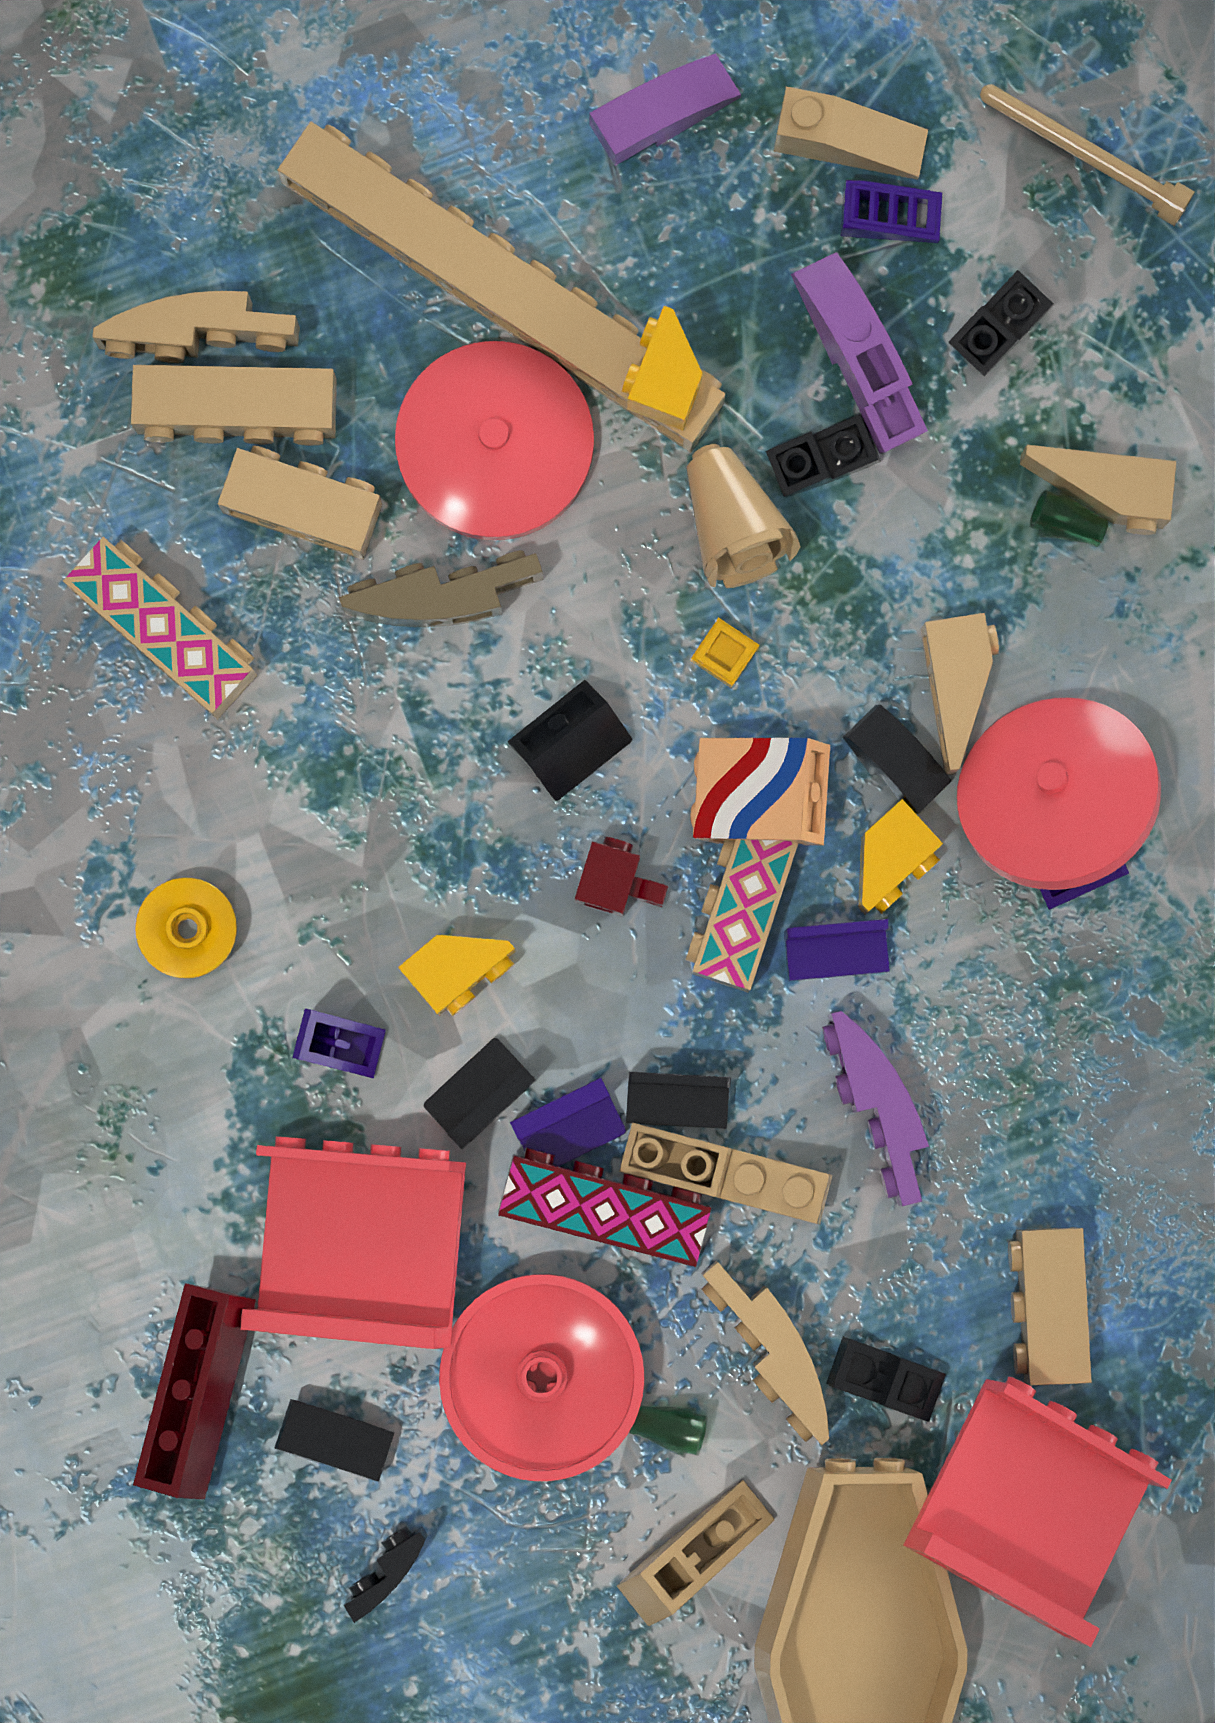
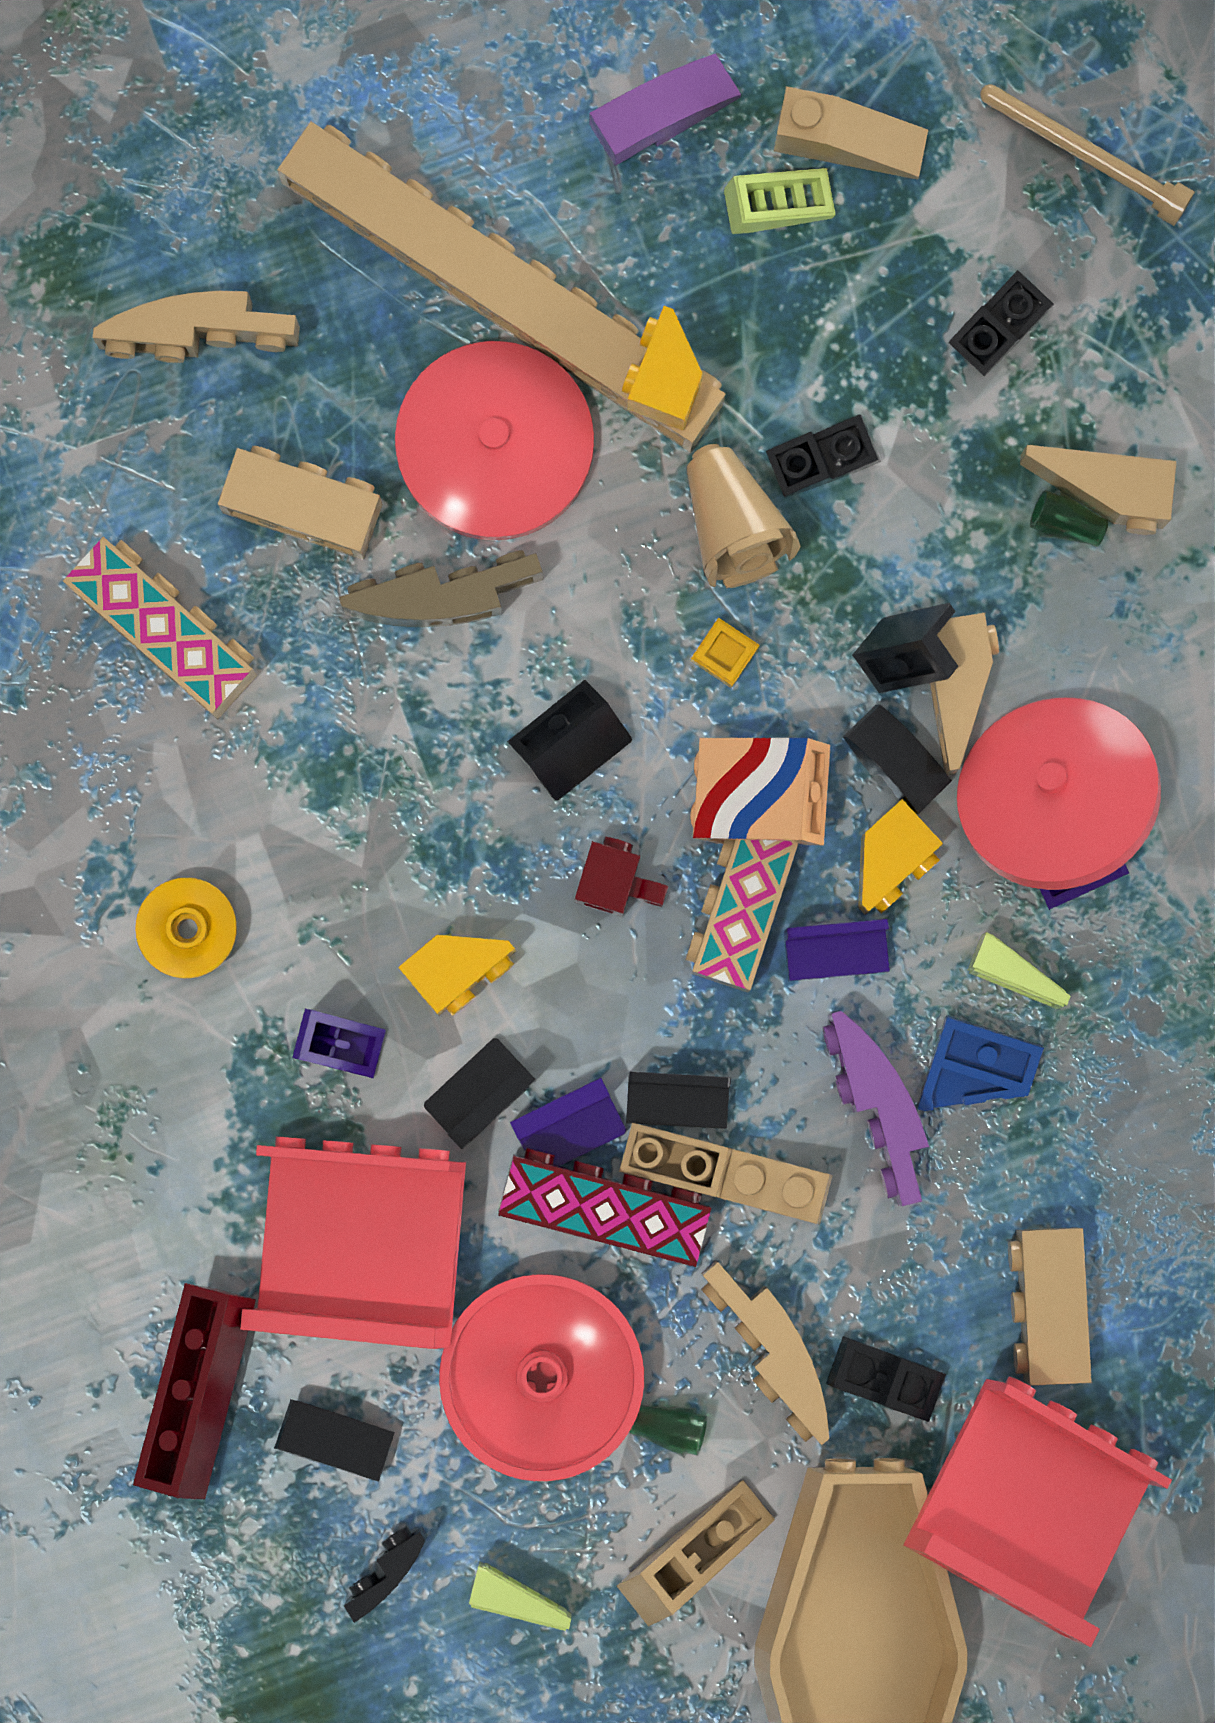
tan brick [131,365,337,446] -> none
medium lavender slope [791,252,928,454] -> none
dark purple slope [840,180,942,243] -> none
none -> yellowish green slope [469,1561,571,1631]
none -> yellowish green slope [724,168,836,234]
none -> black panel [852,603,958,693]
none -> blue wing [917,1015,1044,1112]
none -> yellowish green slope [967,932,1071,1009]

